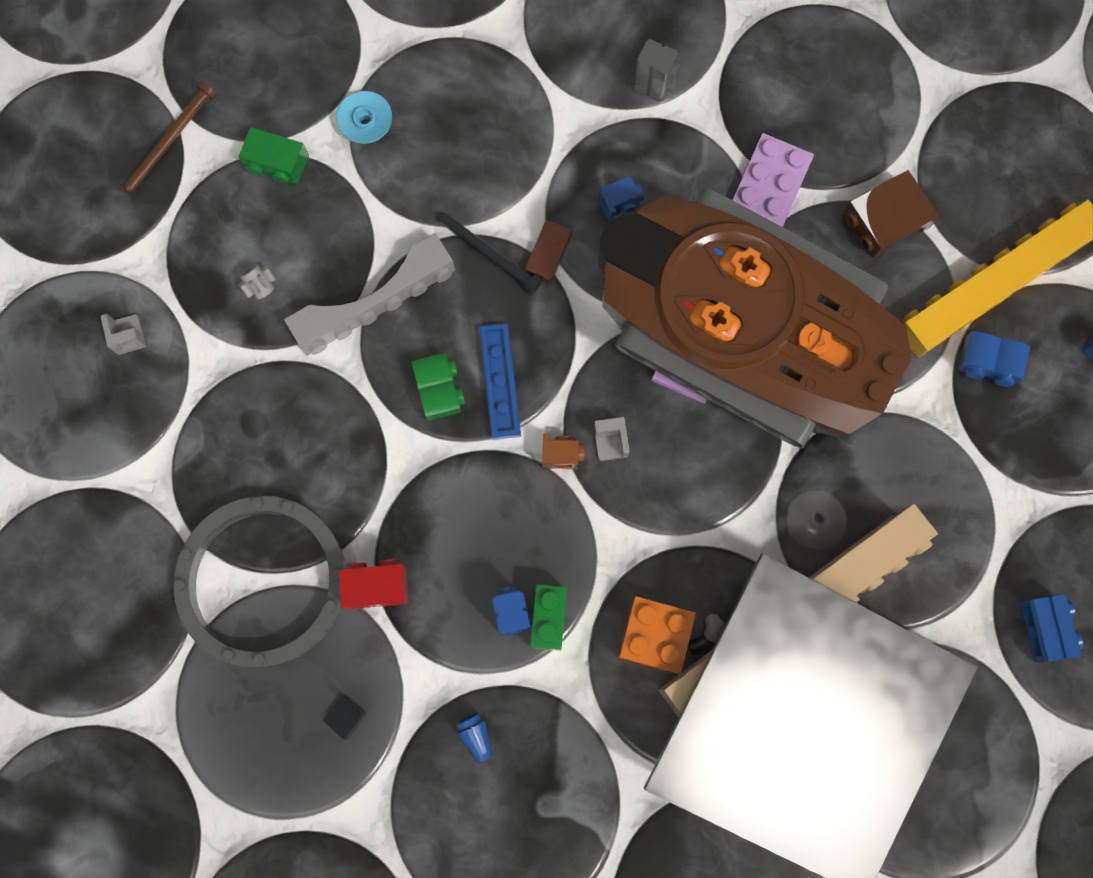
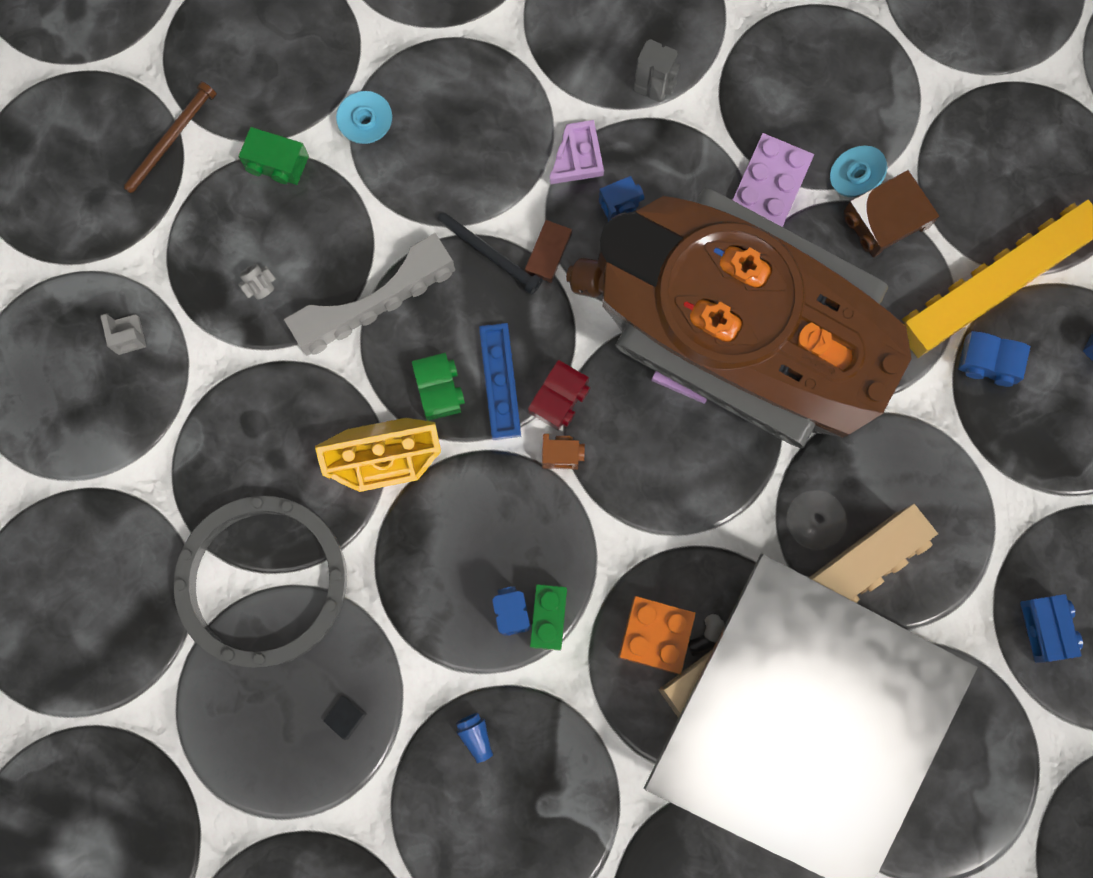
red brick [339,559,409,610] -> none
light grey panel [594,417,630,461] -> none
none -> yellow wedge [315,418,441,492]
none -> dark red brick [528,360,591,431]
none -> lavender wing [550,120,604,184]
none -> reddish brown head [566,258,604,298]
none -> medium azure dish [830,145,887,197]

